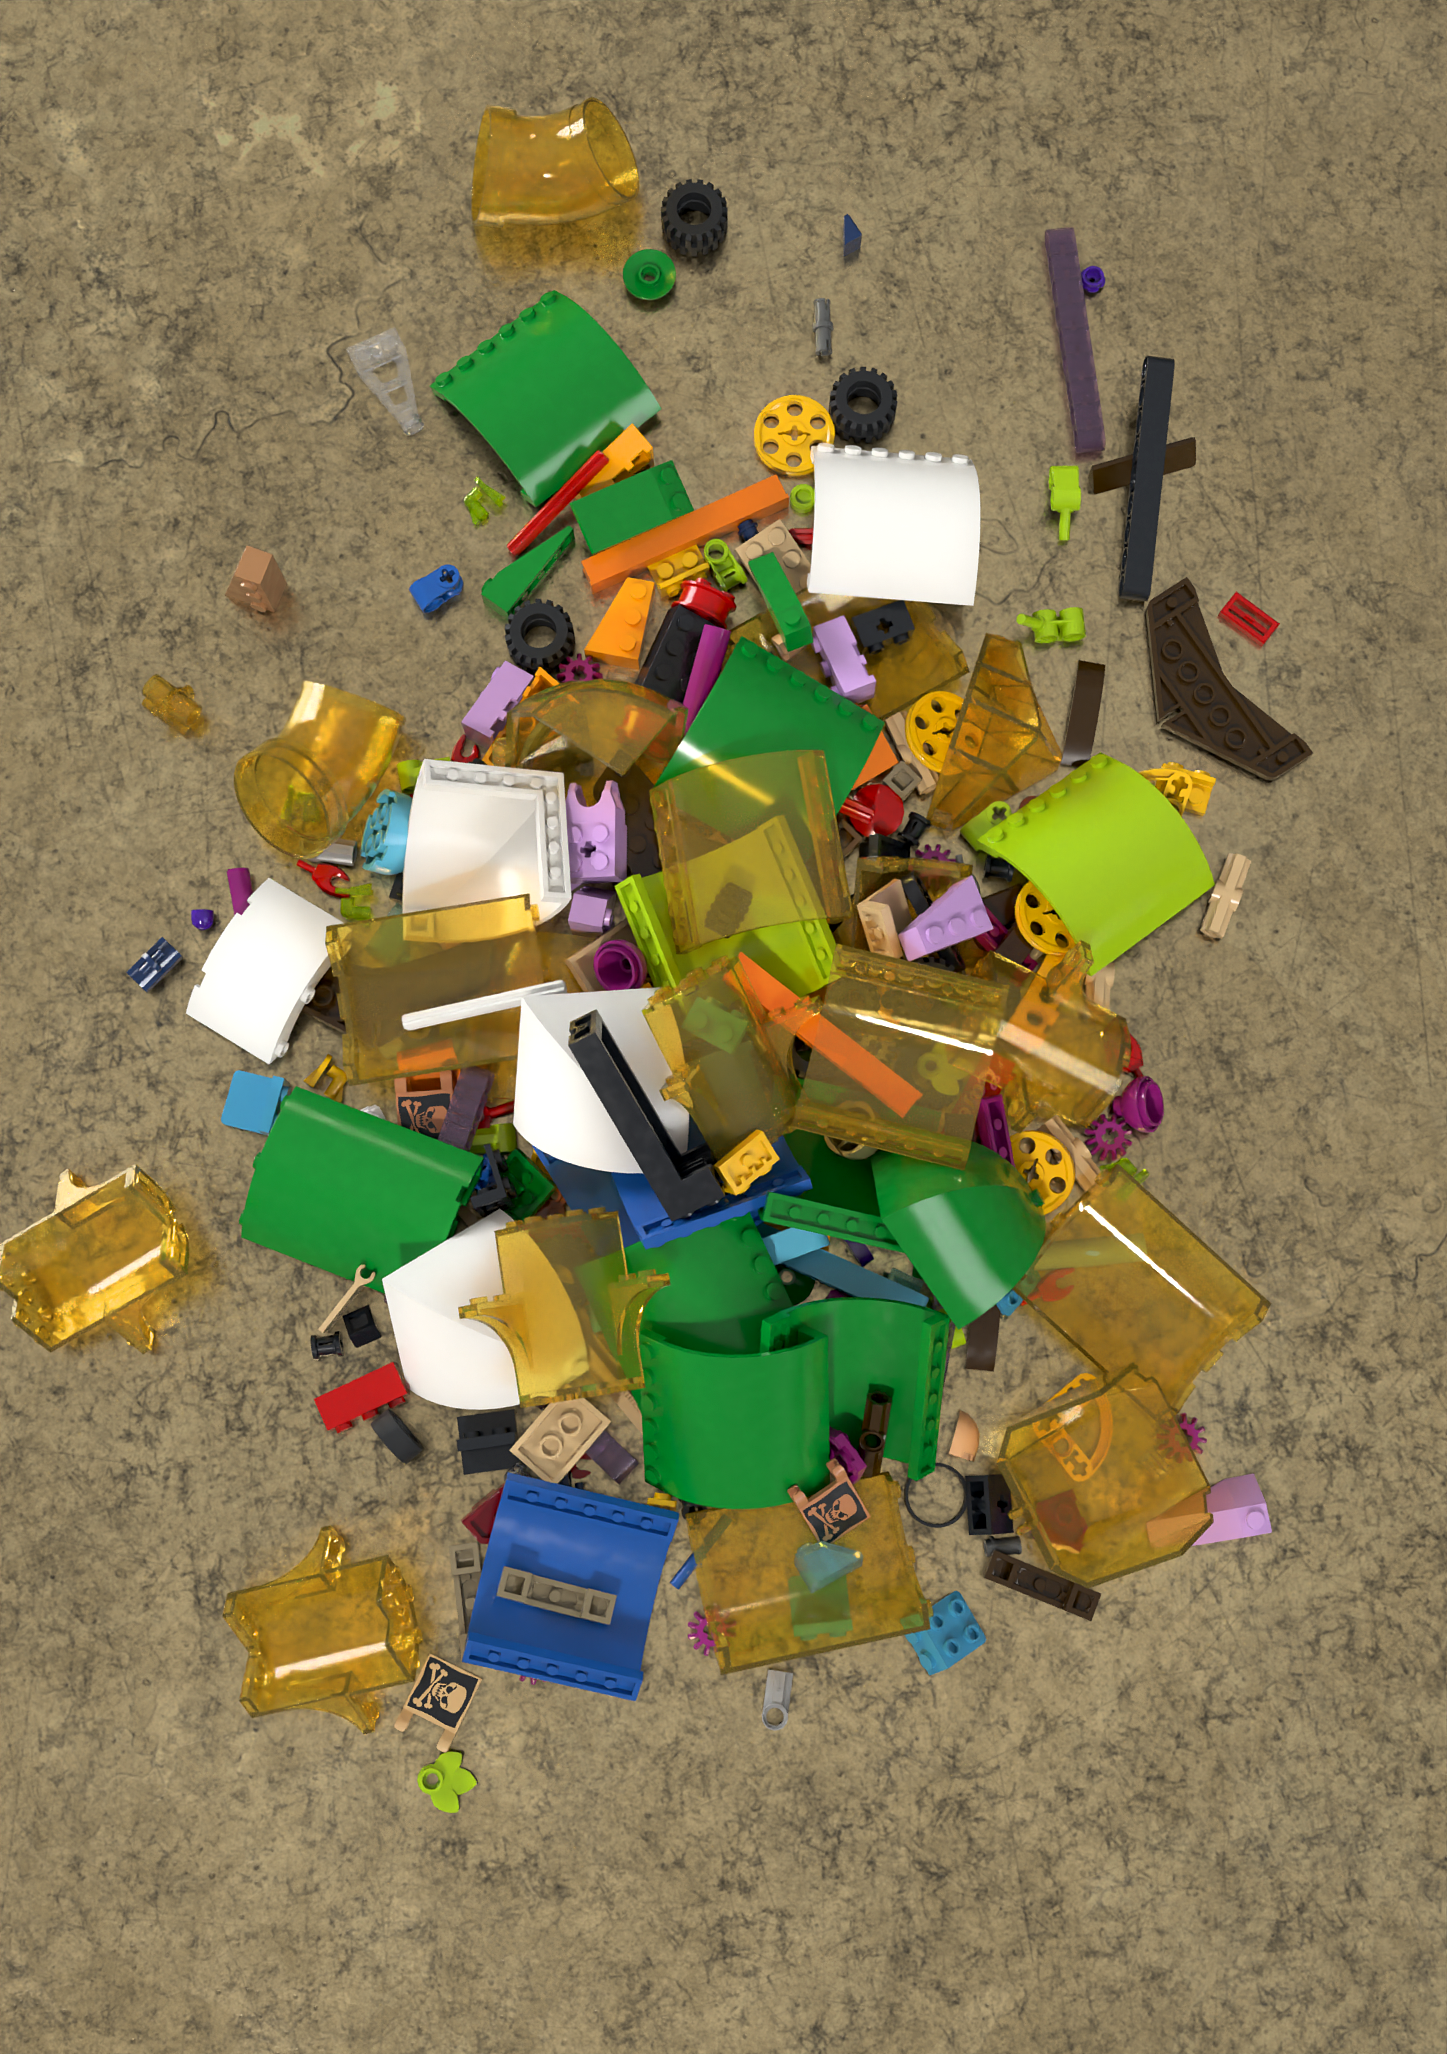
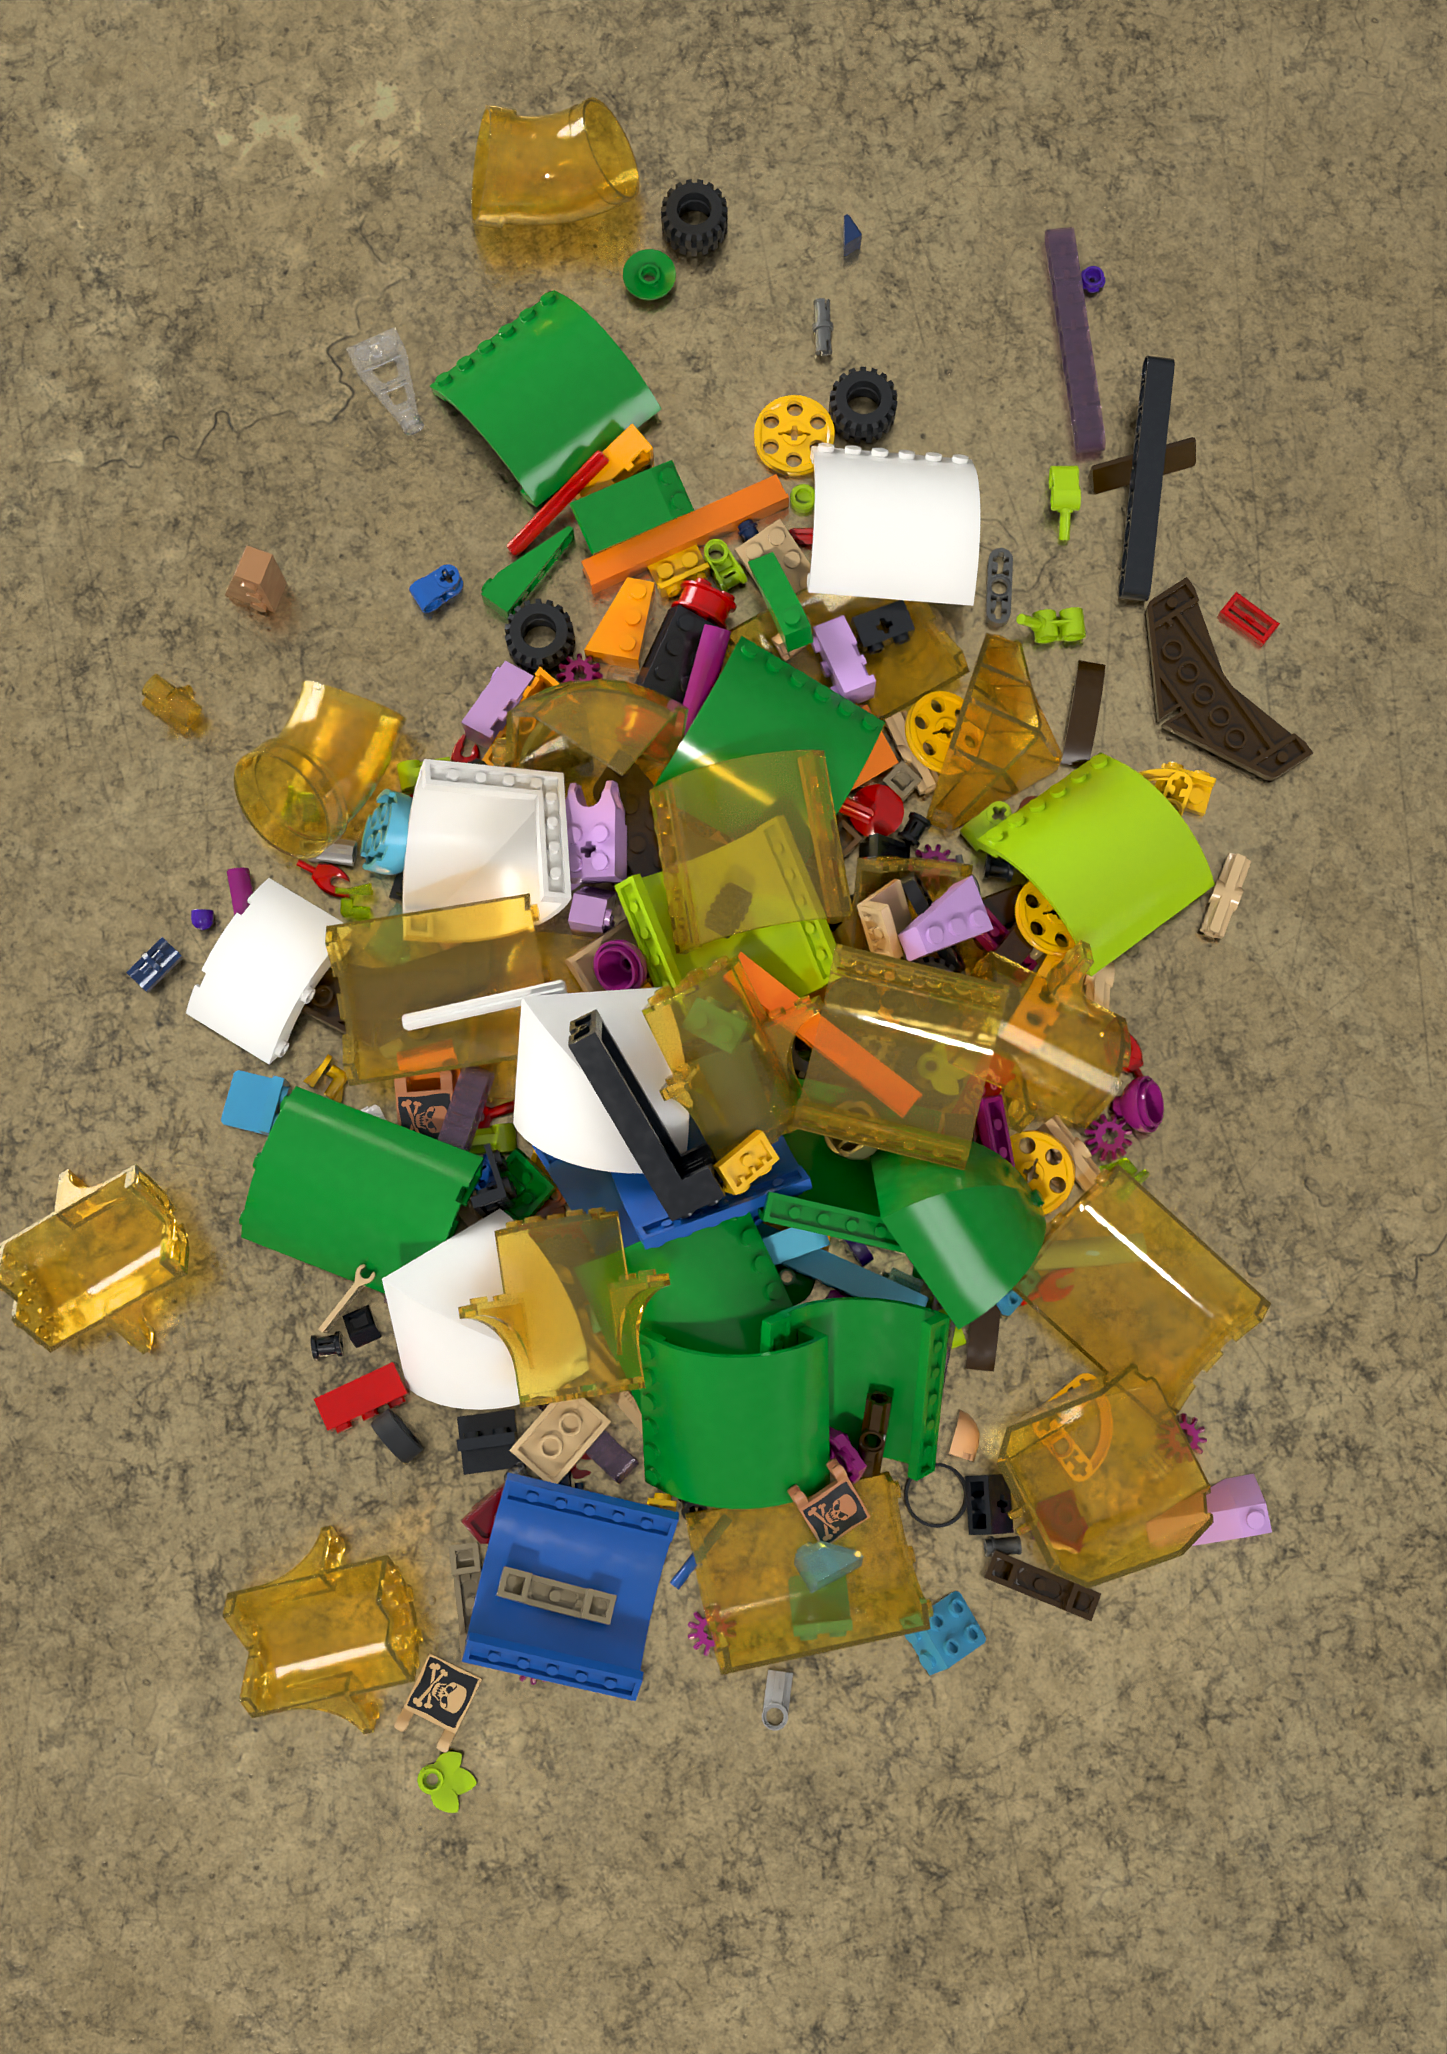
clear neon green piece [464,476,506,526] -> none
none -> dark grey beam [985,548,1013,628]

